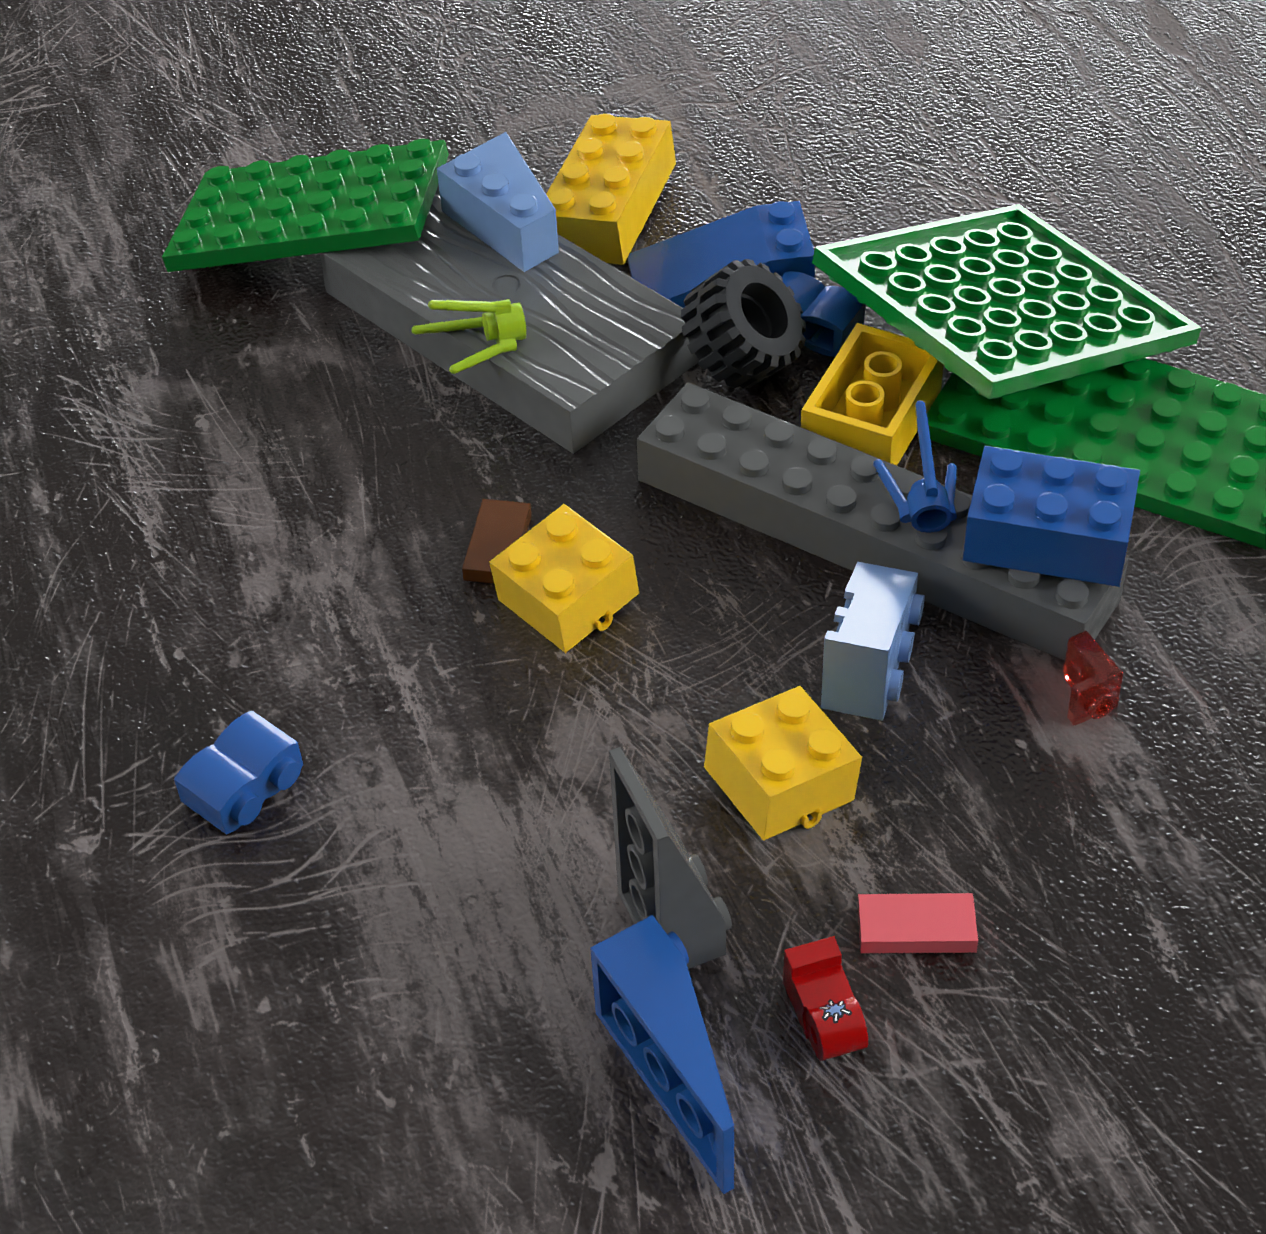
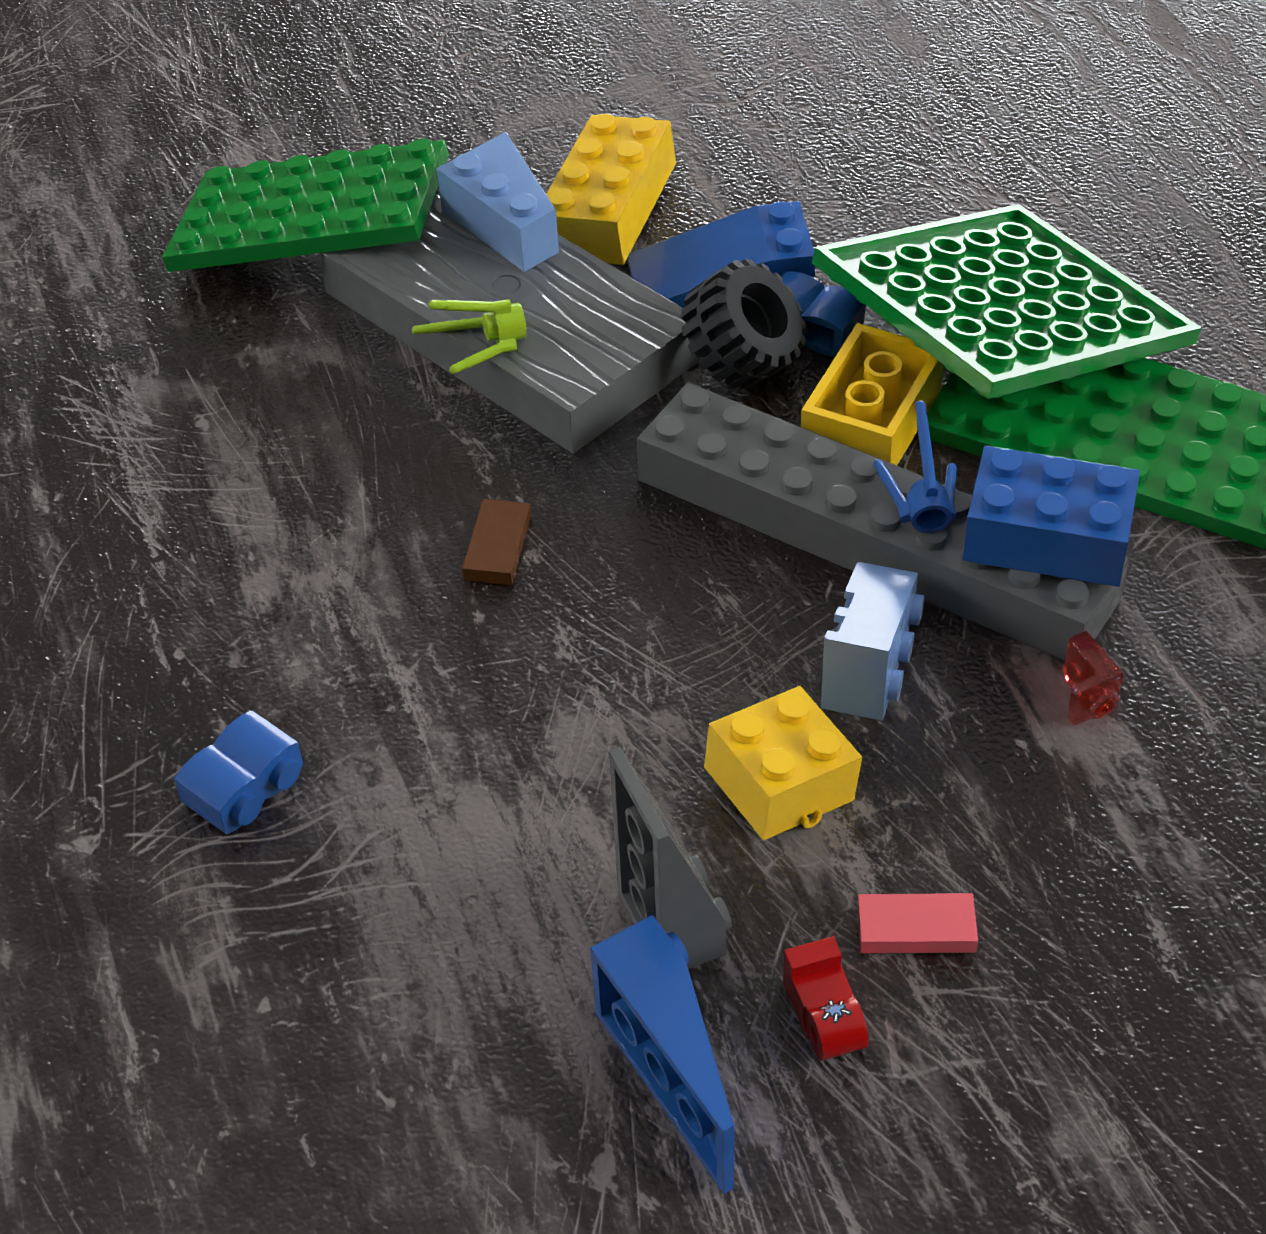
yellow brick [489,504,639,653] -> none

